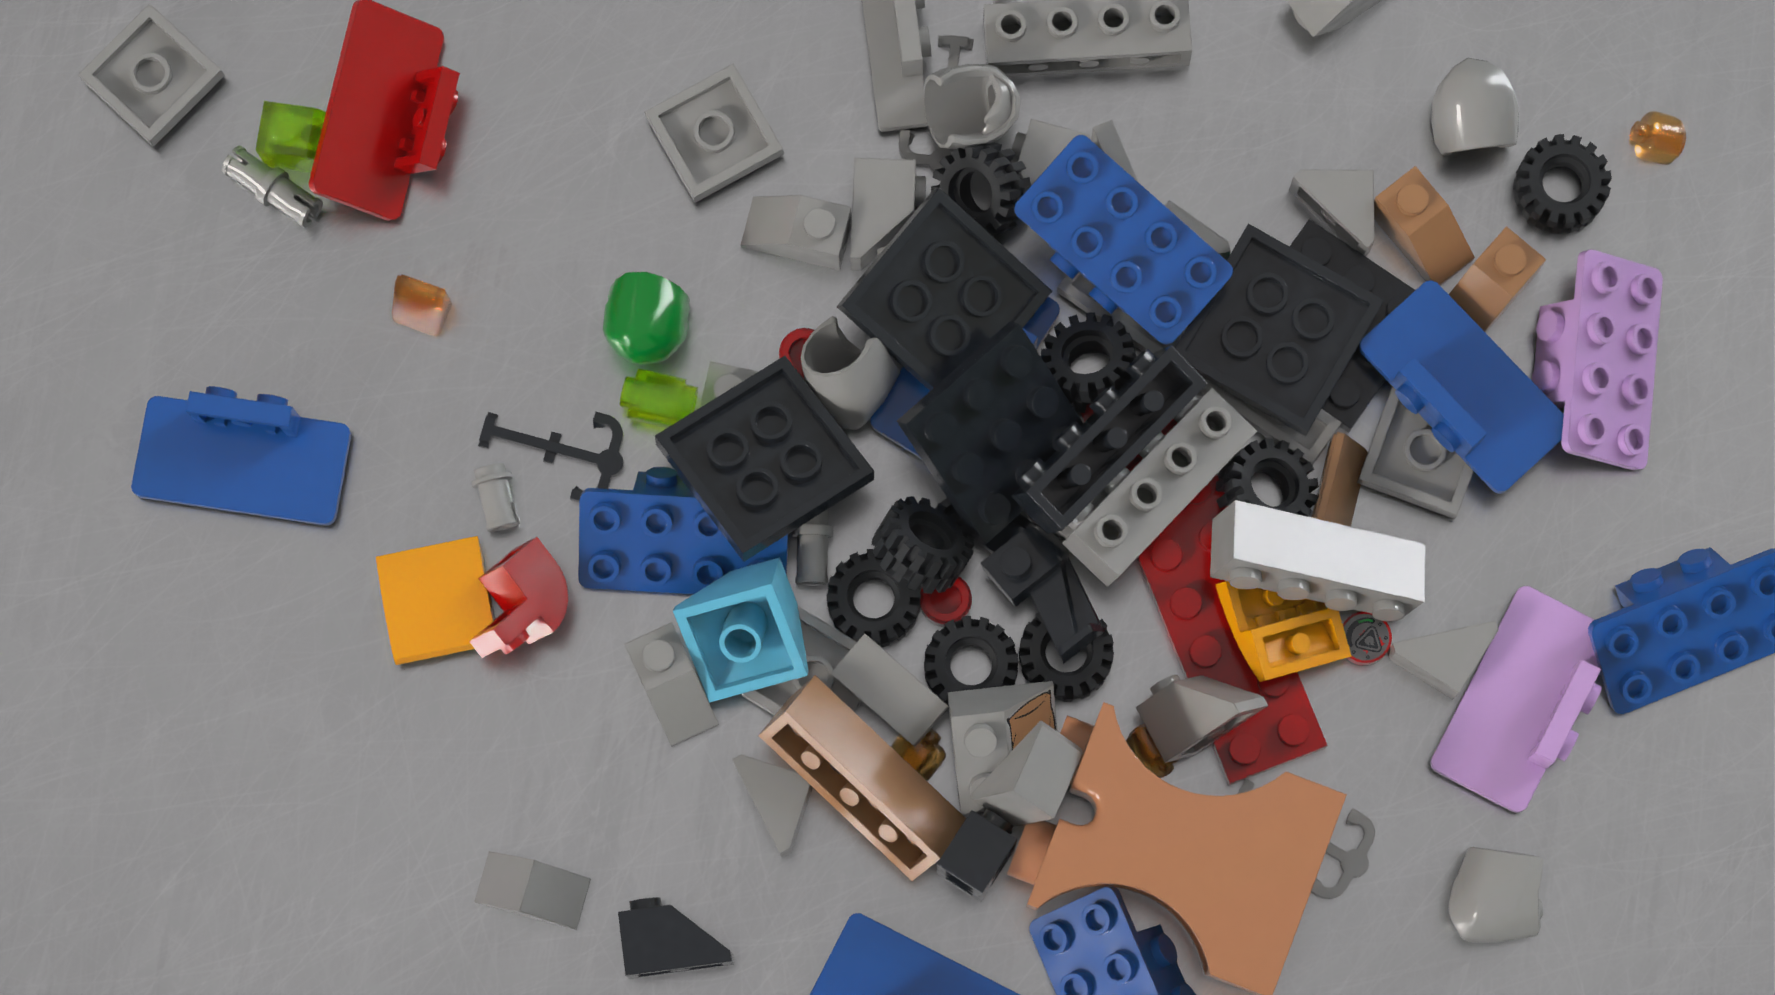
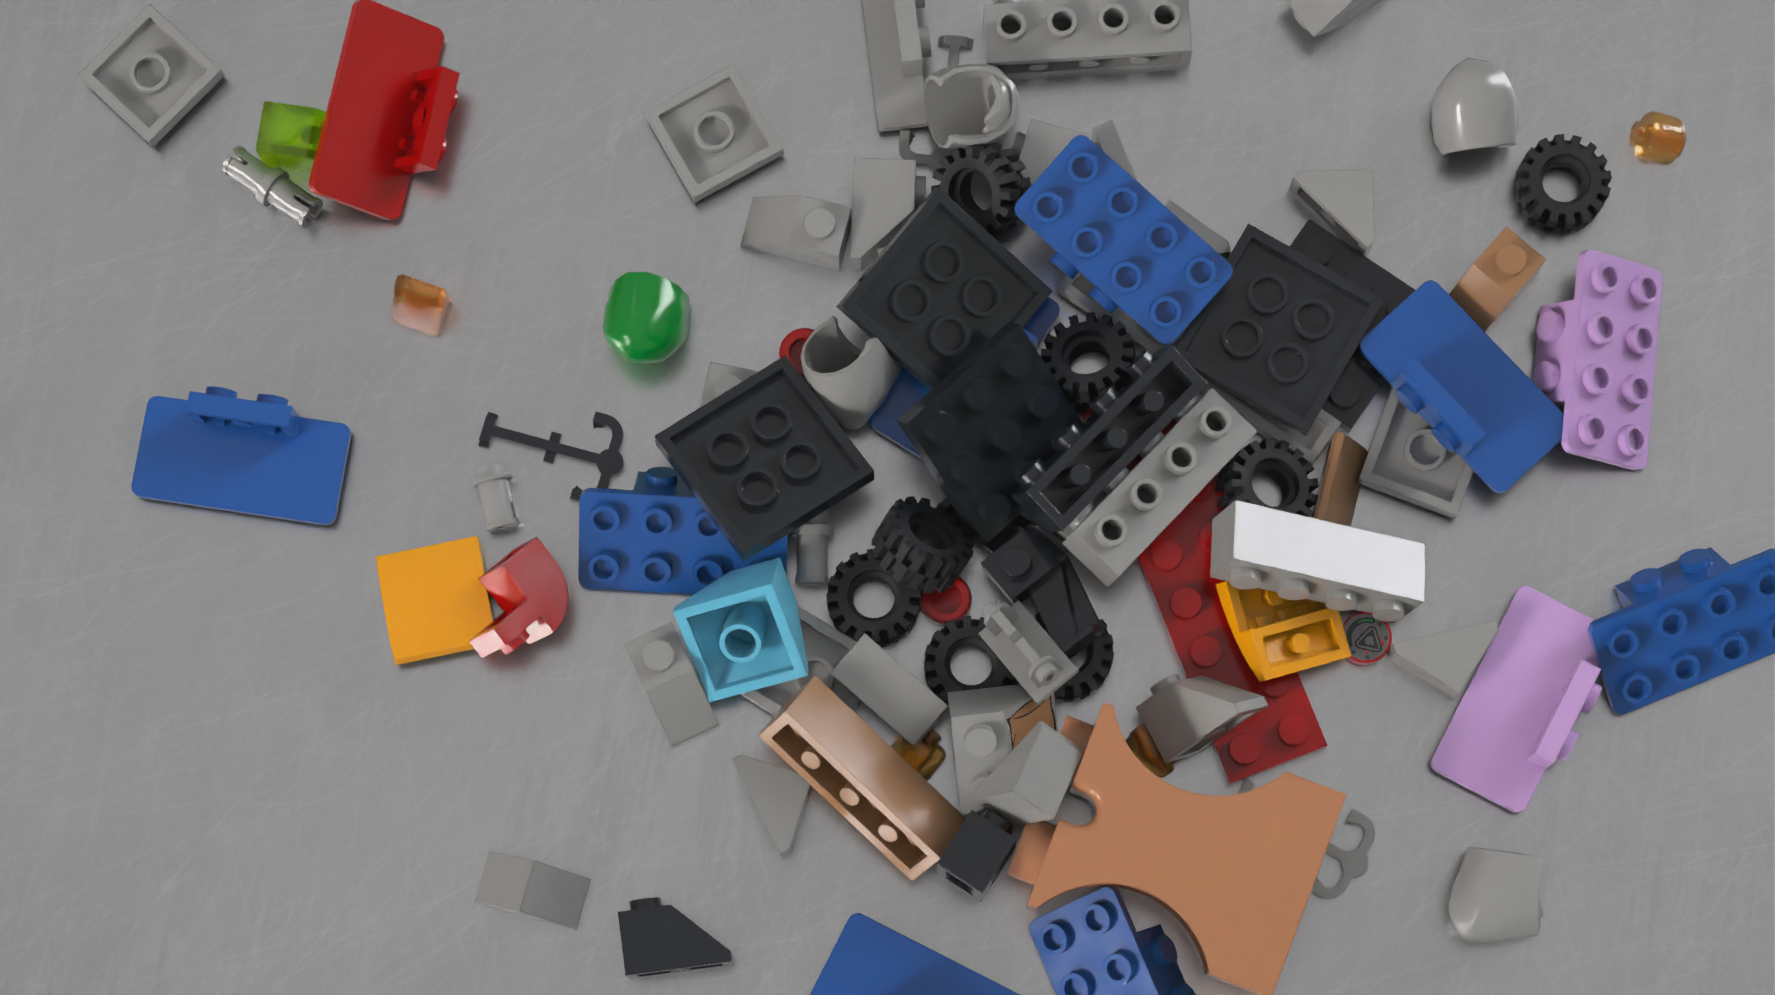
clear neon green brick [620,368,699,428] -> none
medium nougat slope [1374,166,1475,286] -> none
none -> light grey hinge [978,600,1079,705]

